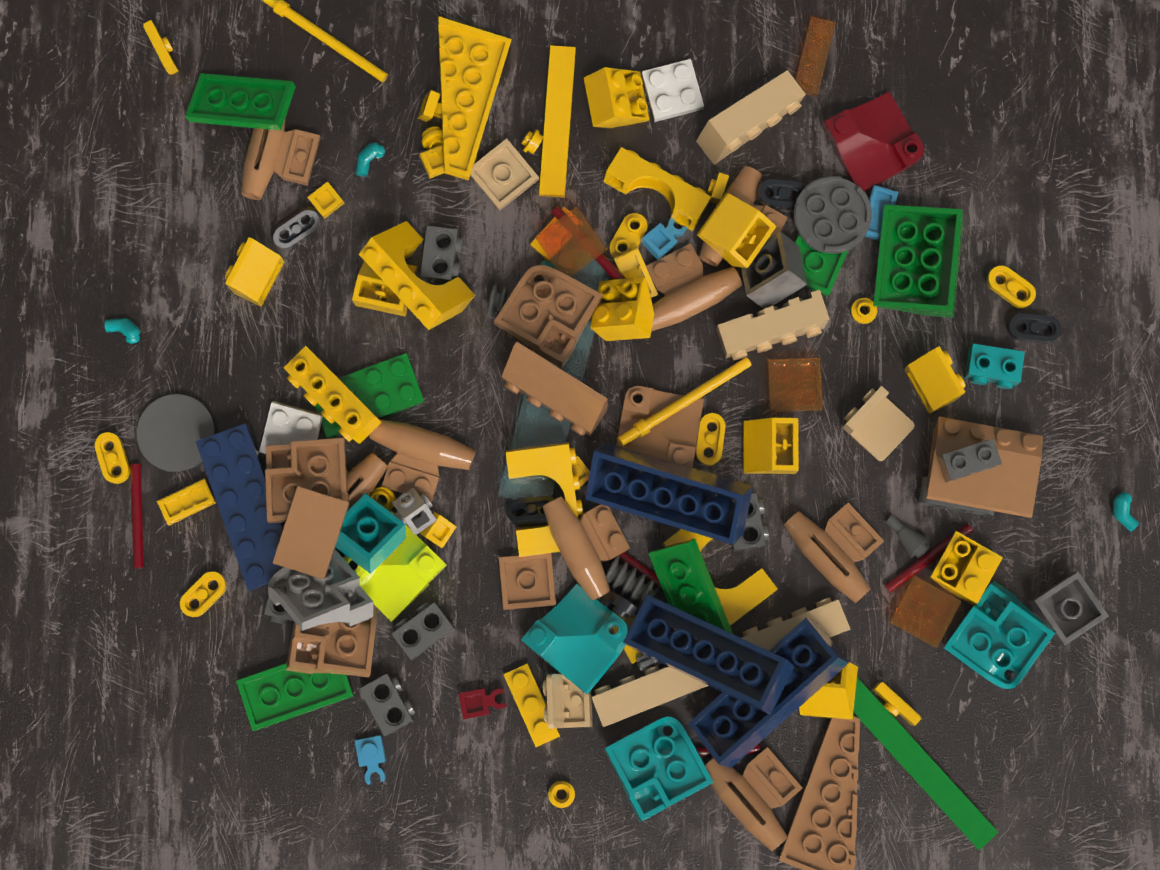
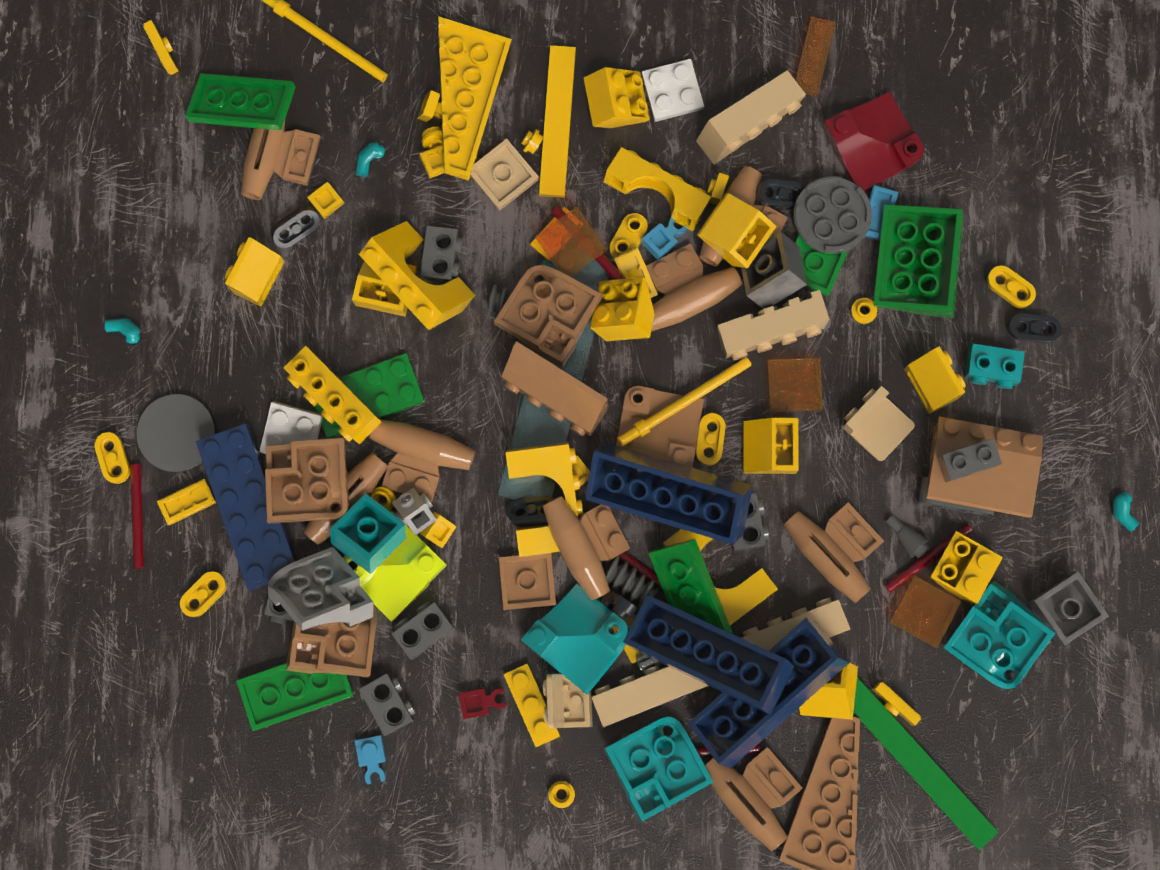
medium nougat tile [273,486,349,579] -> none

